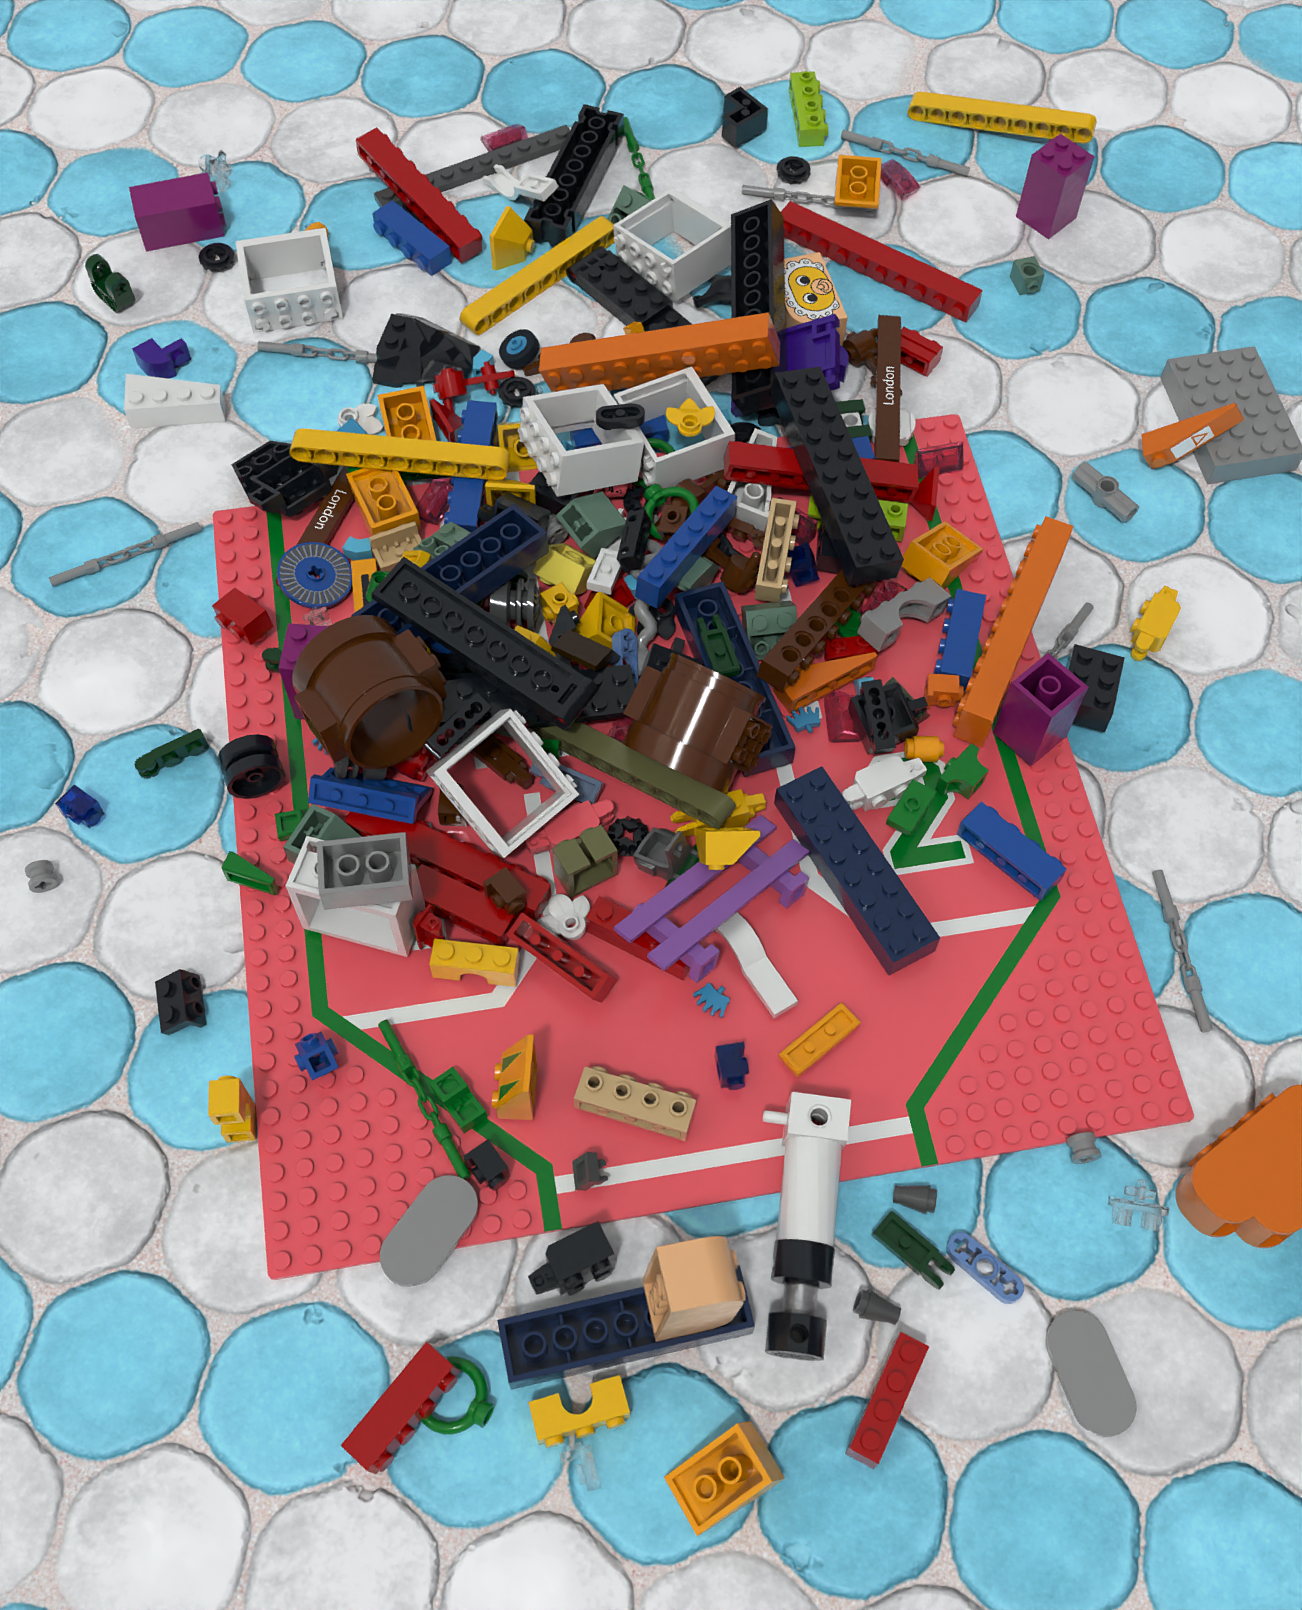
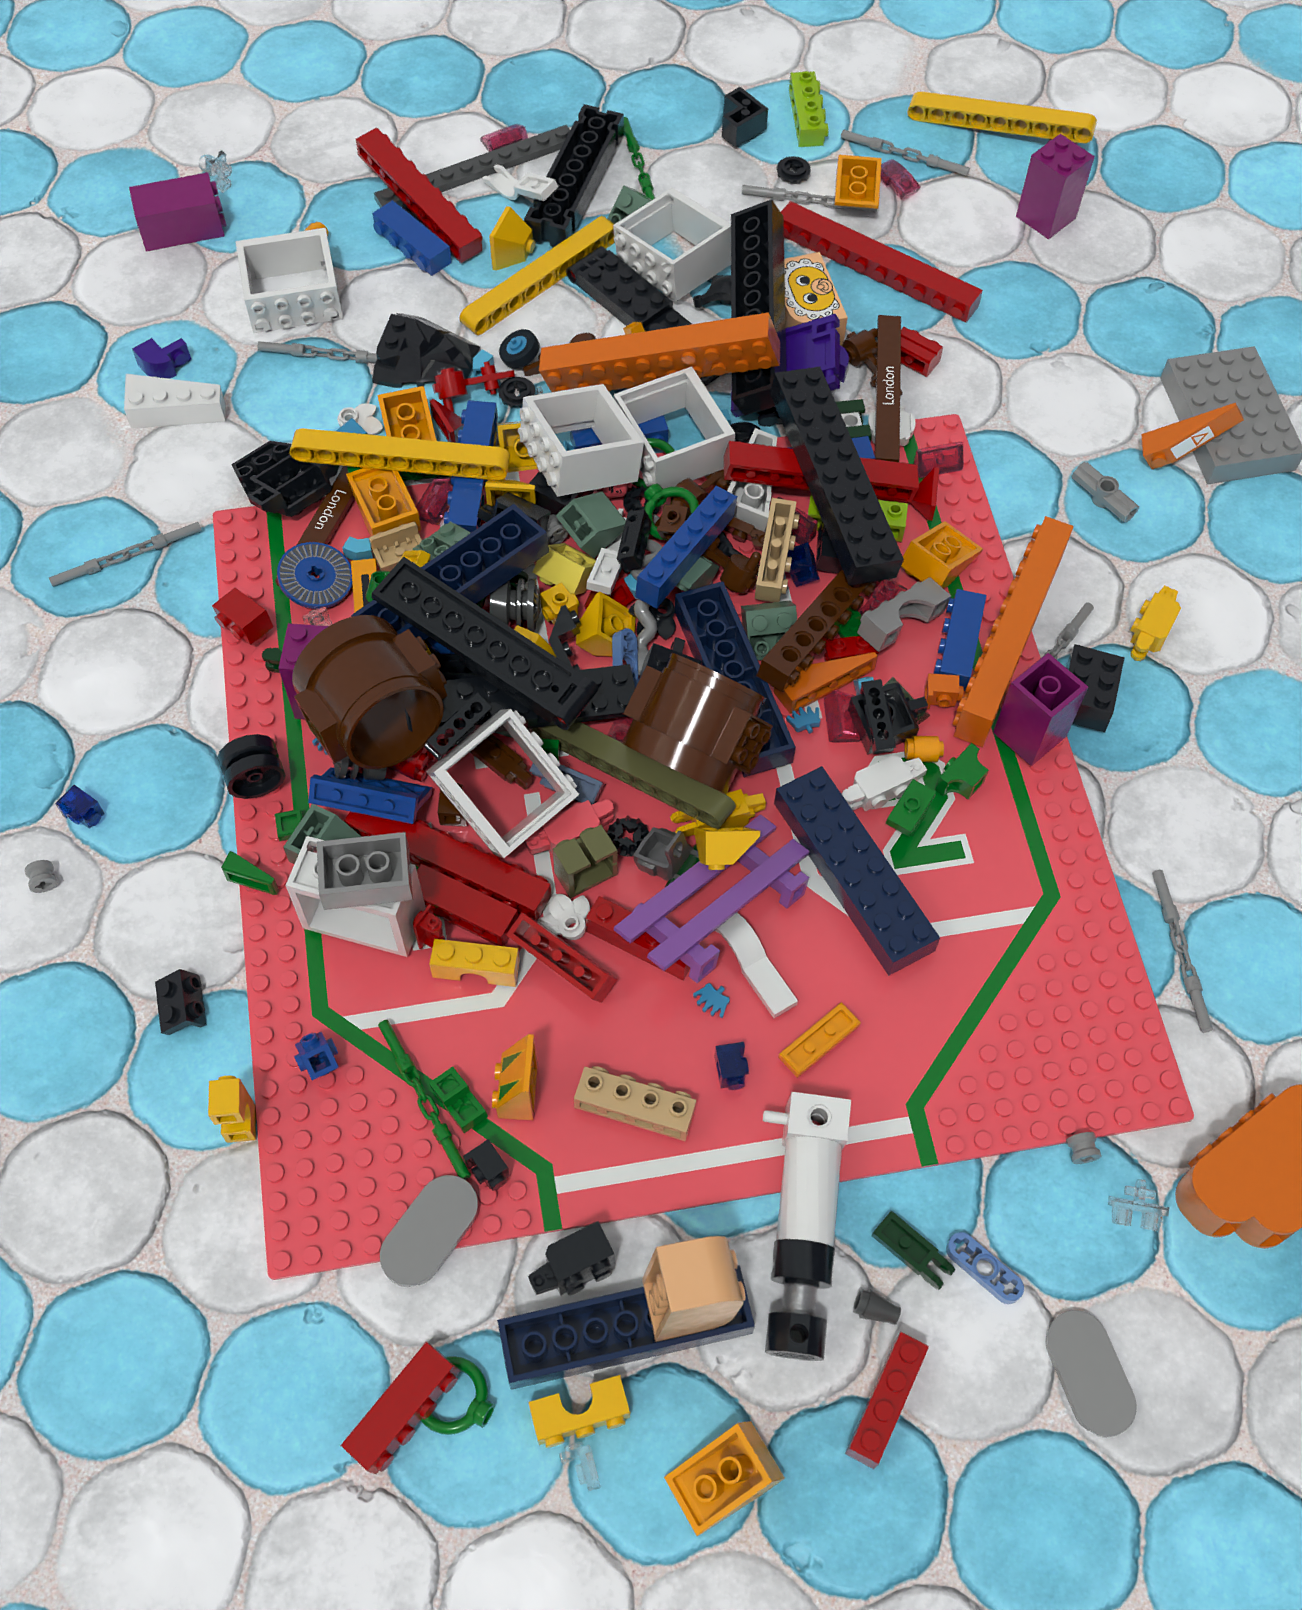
dark green piece [85,254,135,313] -> none
dark green hinge [134,728,209,779] -> none
black gear [199,243,235,273] -> none
reddish brown brick [483,867,527,915] -> none
dark brown slope [551,629,621,671] -> none
dark grey tile [572,1152,608,1191] -> none
black plate [596,403,645,430] -> none
yellow plate [666,398,715,437] -> none
dark green hinge [696,614,741,677] -> none
dark grey cone [893,1185,937,1215] -> none
blue brick [957,801,1067,901] -> none
sand green brick [1010,256,1045,295] -> none

